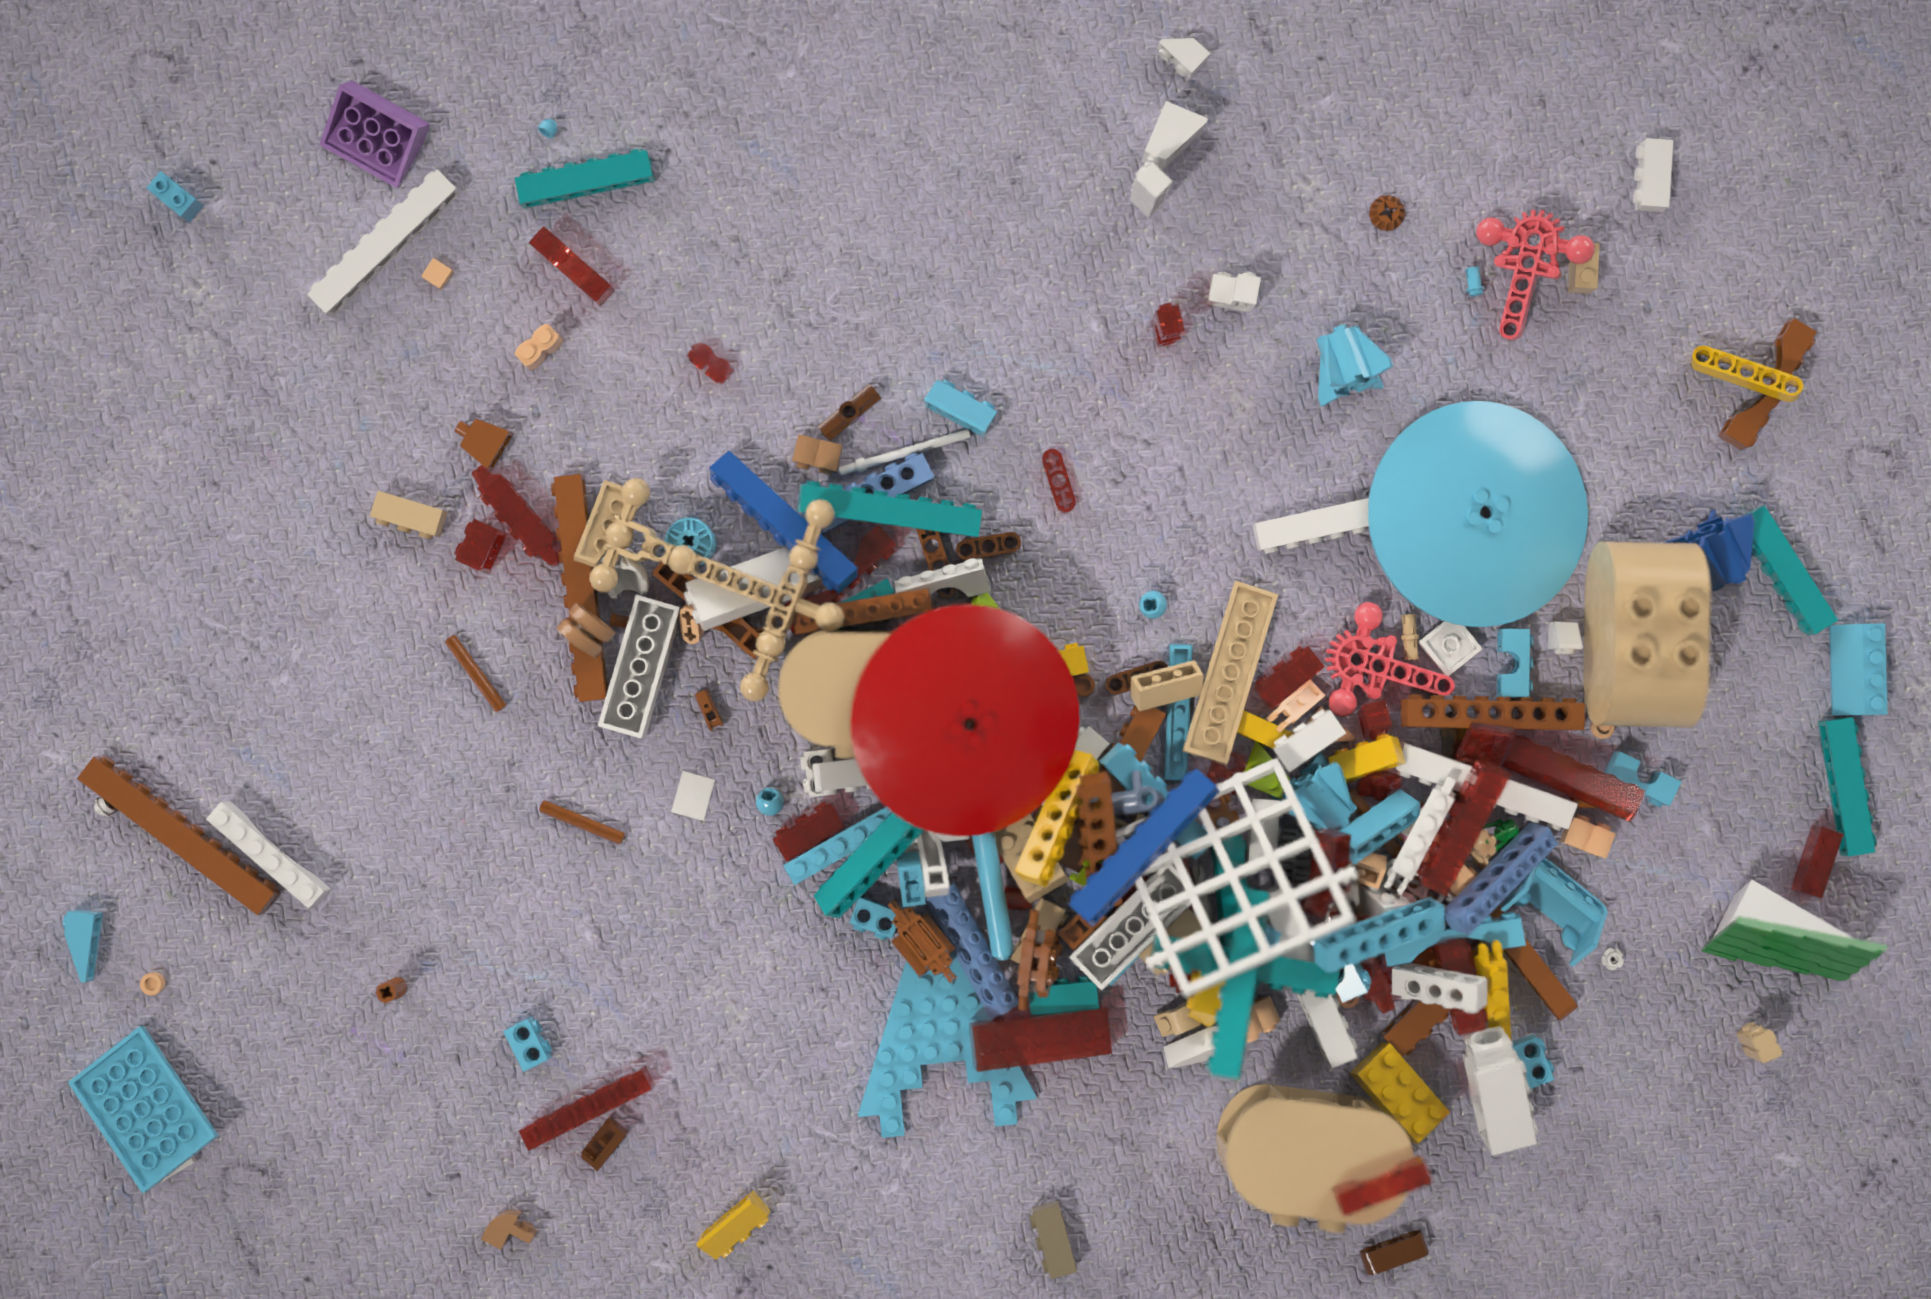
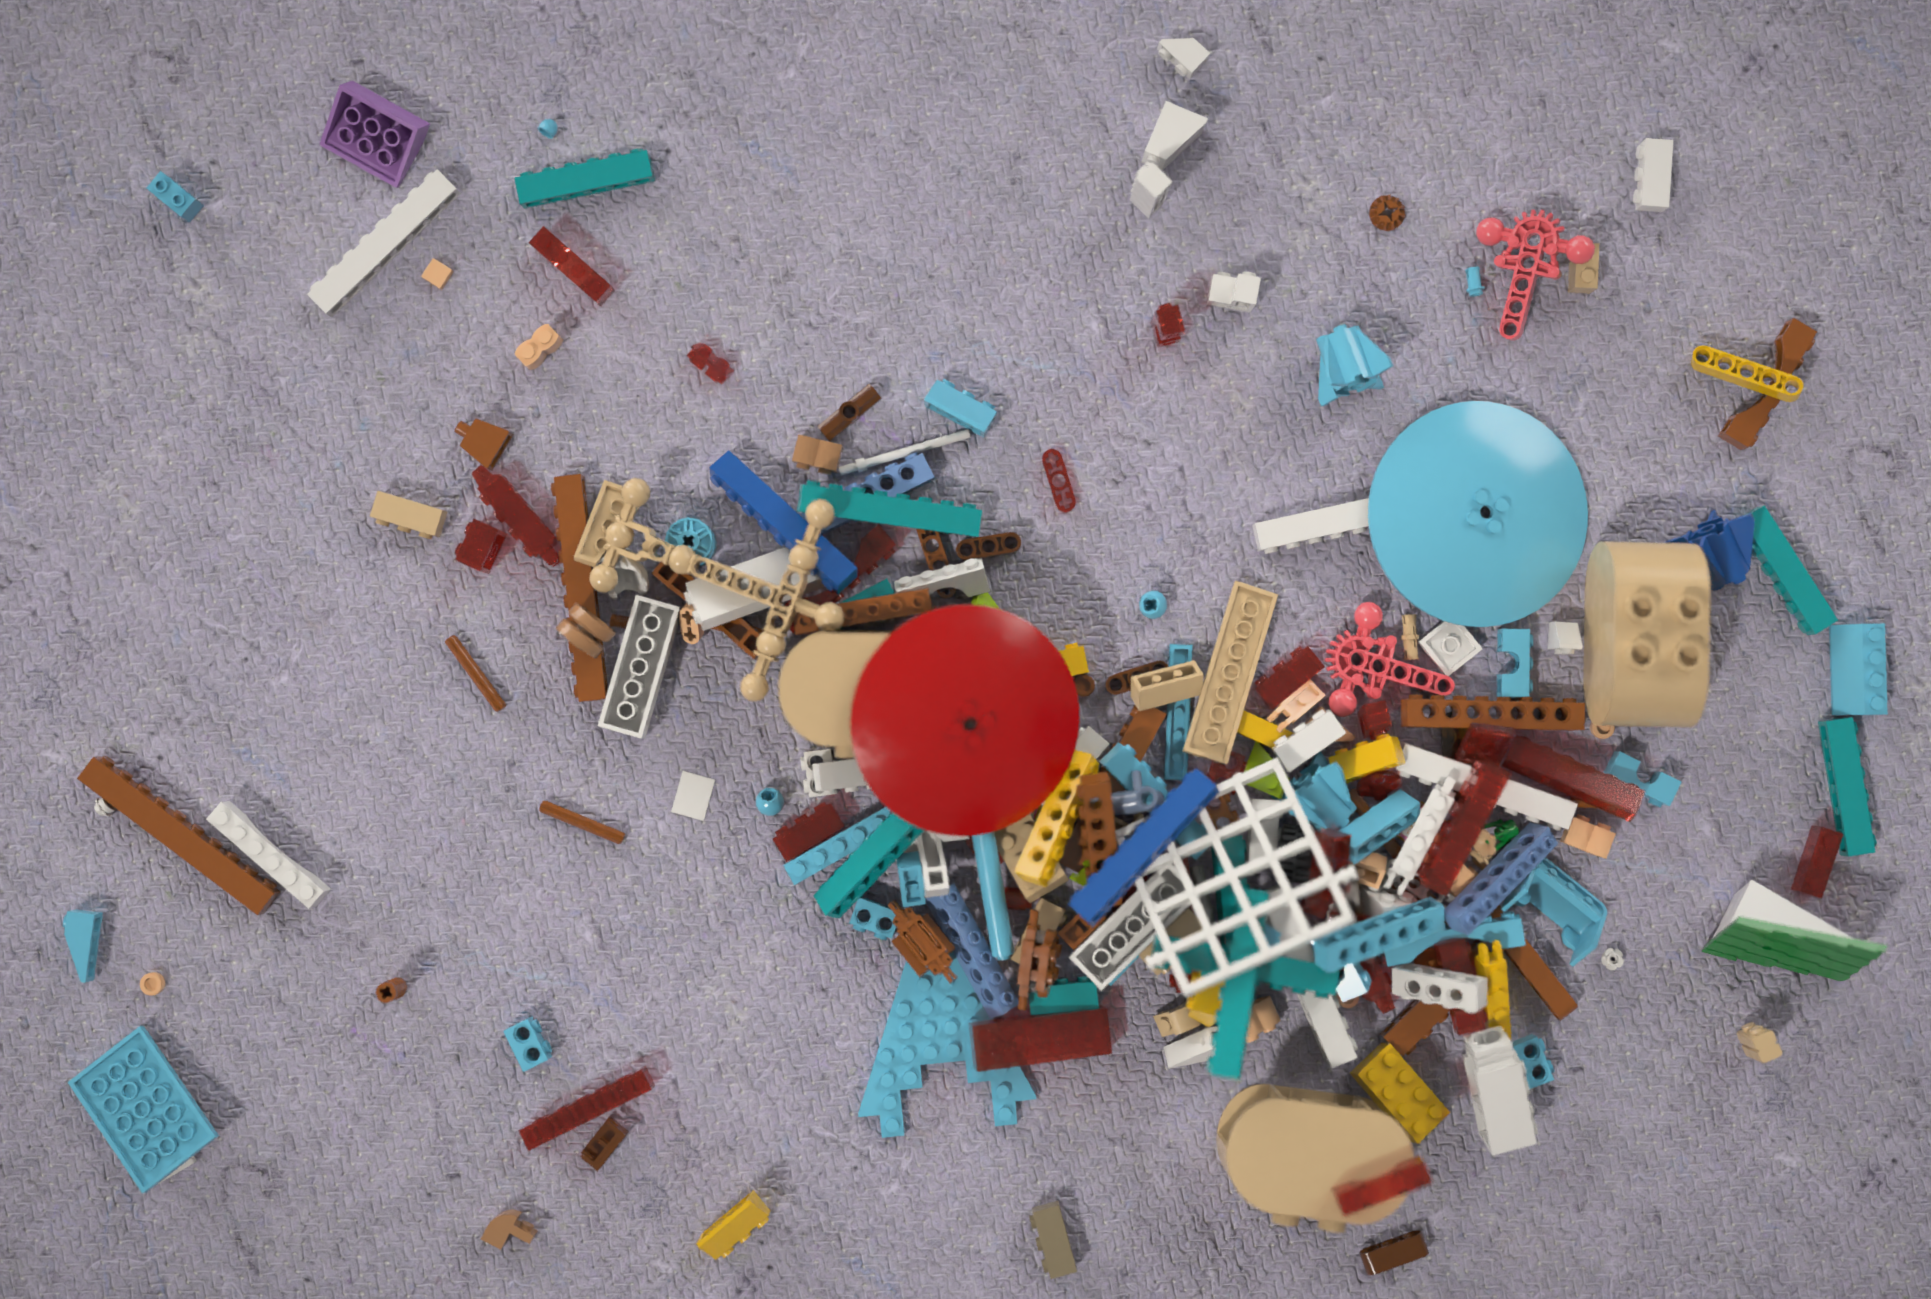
dark orange bar [694,689,724,731] -> none

